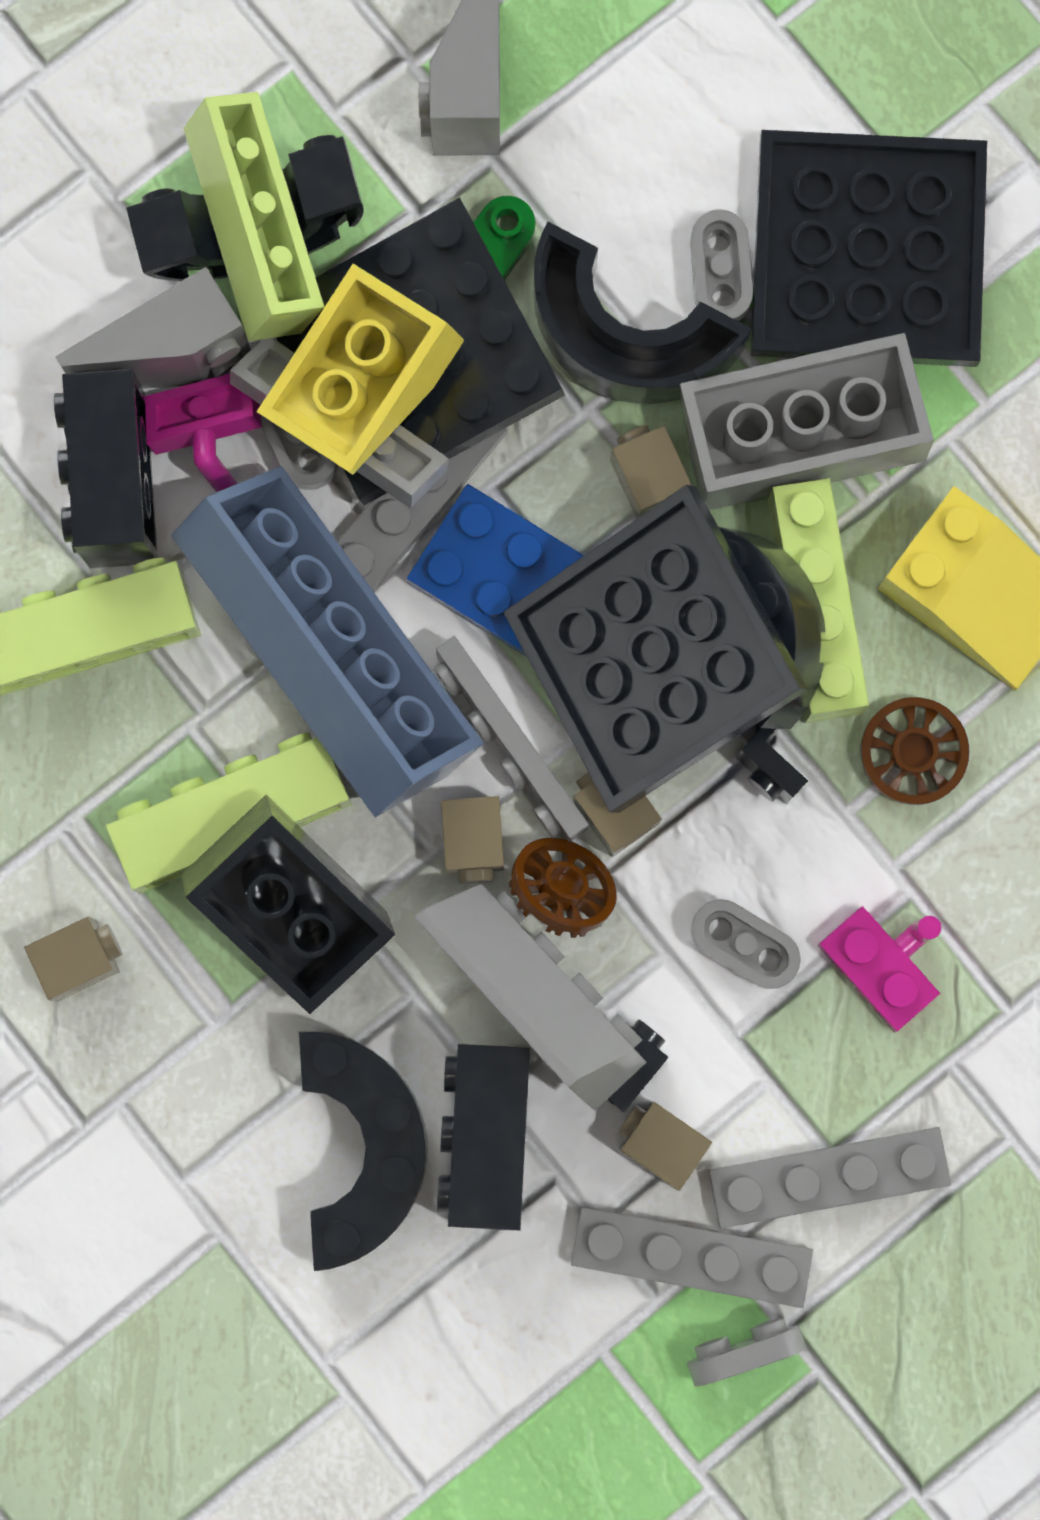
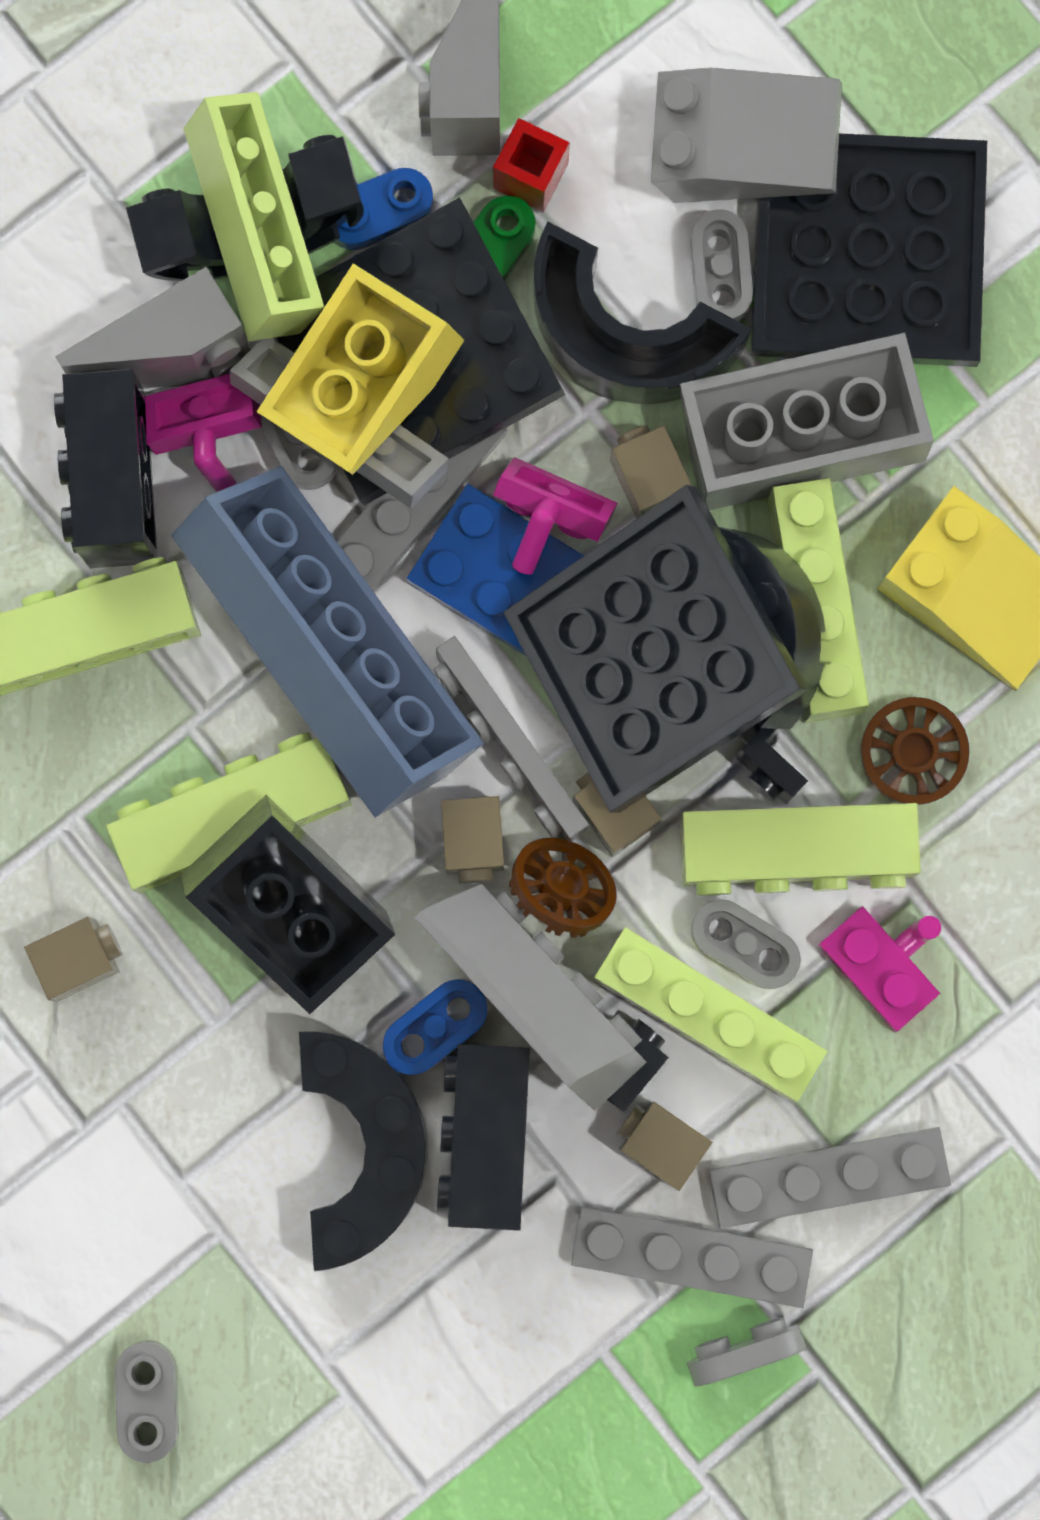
none -> light grey plate [115,1340,179,1463]
none -> blue plate [334,168,433,250]
none -> blue plate [383,979,488,1075]
none -> red brick [493,118,570,213]
none -> dark pink plate [493,457,618,575]
none -> yellowish green brick [593,927,828,1102]
none -> light grey slope [651,67,842,203]
none -> yellowish green brick [680,803,921,896]

